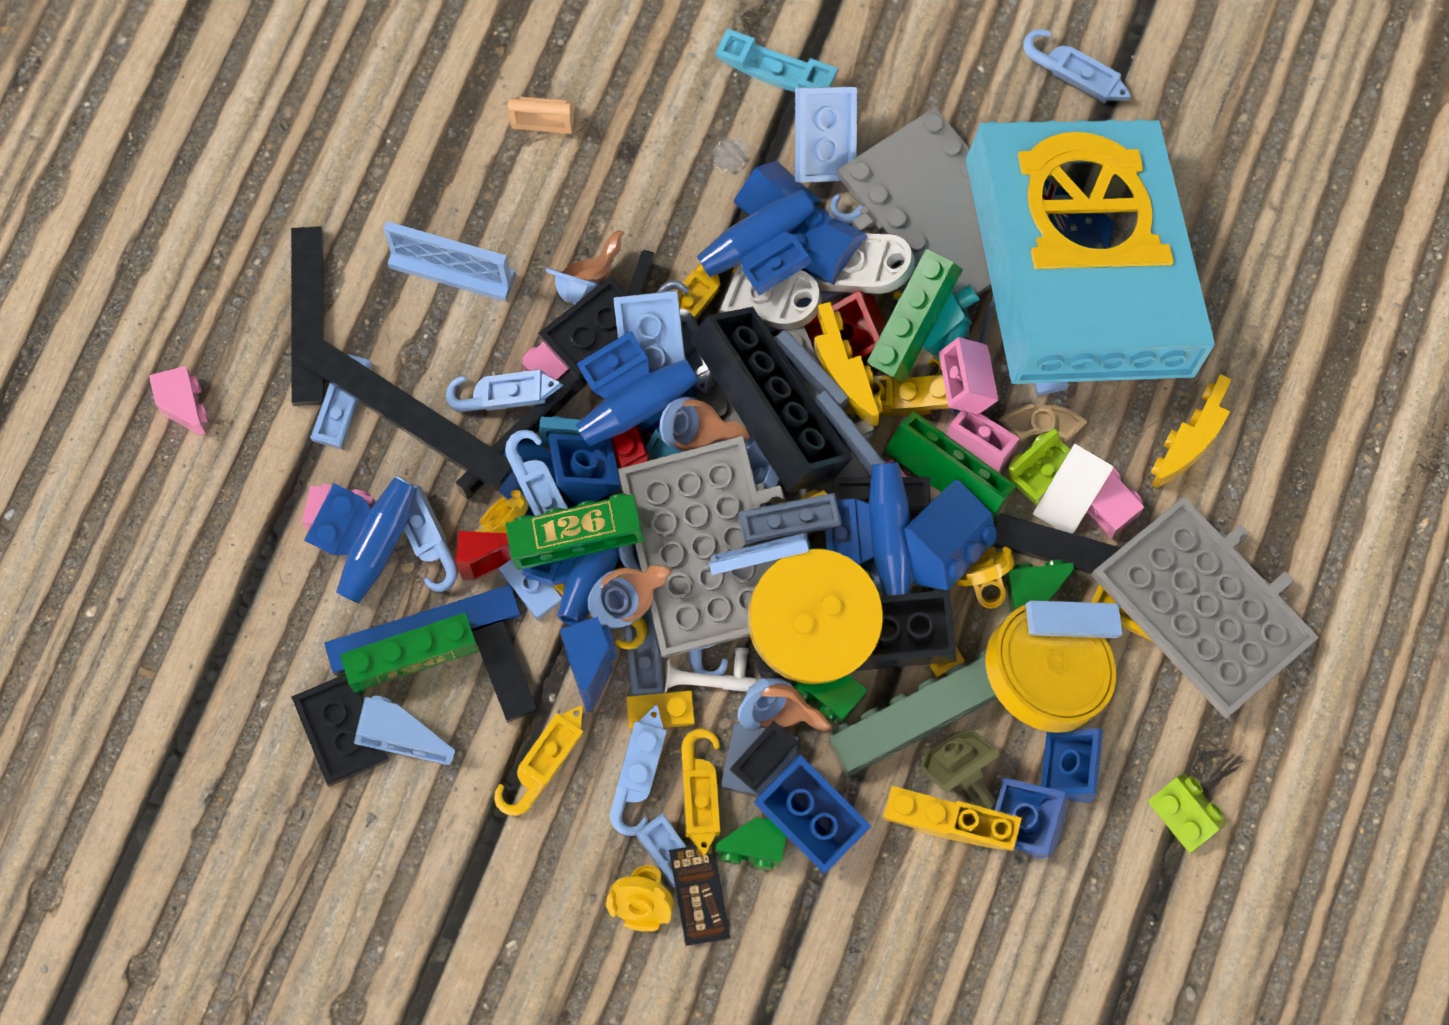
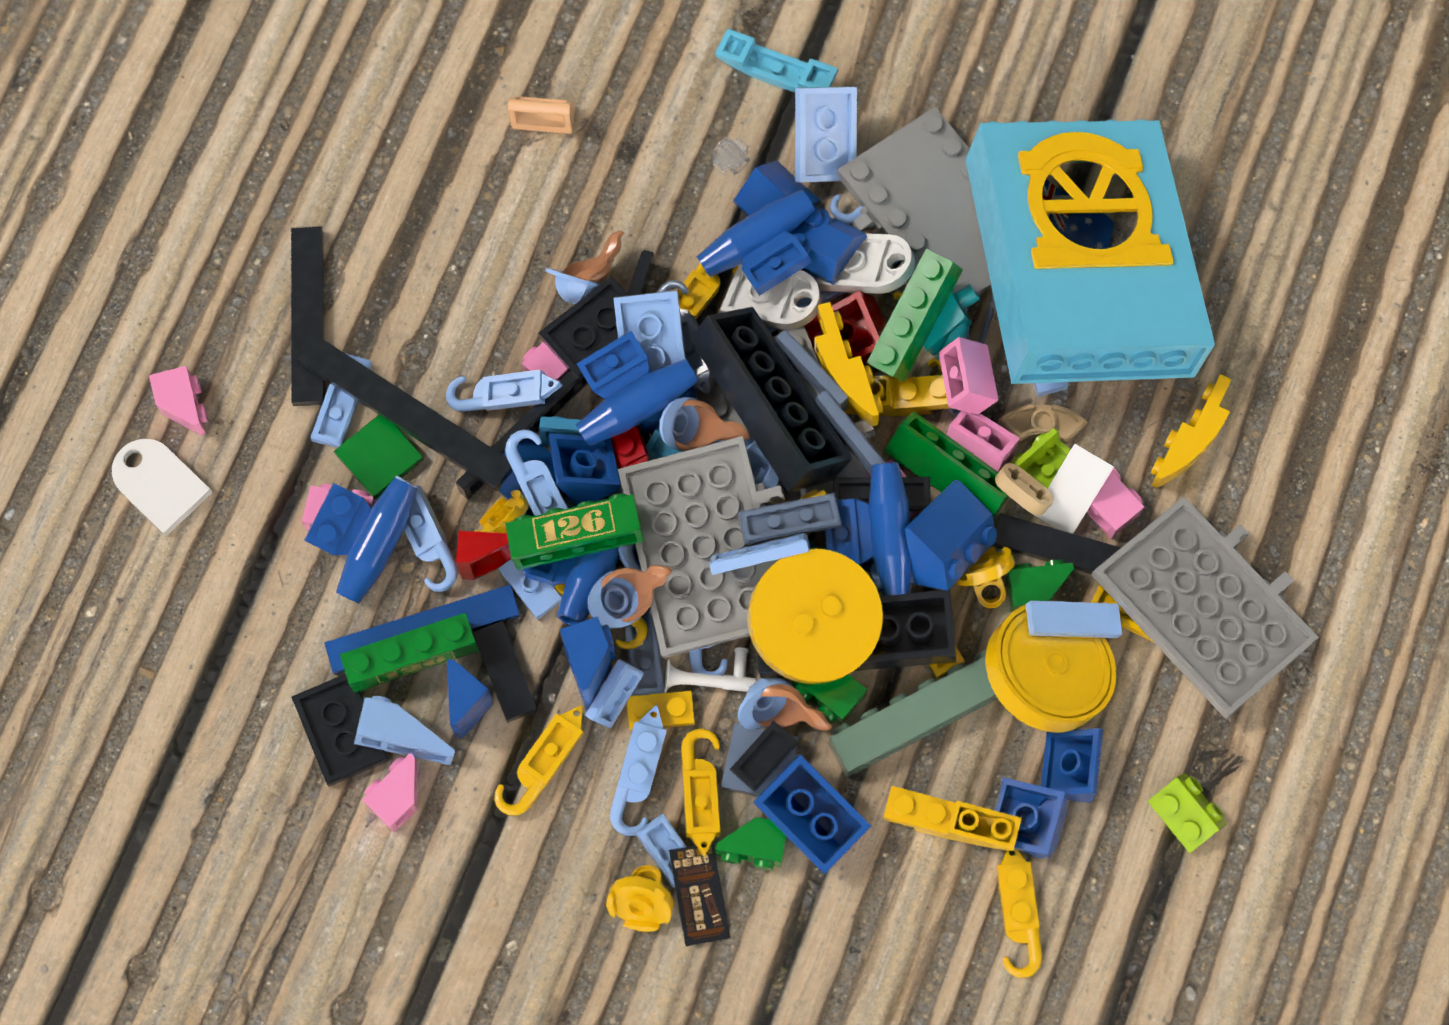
light blue fence [383,221,516,302] -> none
olive piece [920,730,1000,809] -> none
light blue plate [1023,29,1131,103] -> none
none -> white tile [112,439,213,536]
none -> green tile [333,415,424,500]
none -> bright pink slope [362,753,418,833]
none -> blue slope [447,659,494,738]
none -> light blue plate [585,659,644,728]
none -> tan beam [995,463,1054,516]
none -> yellow plate [996,850,1042,978]

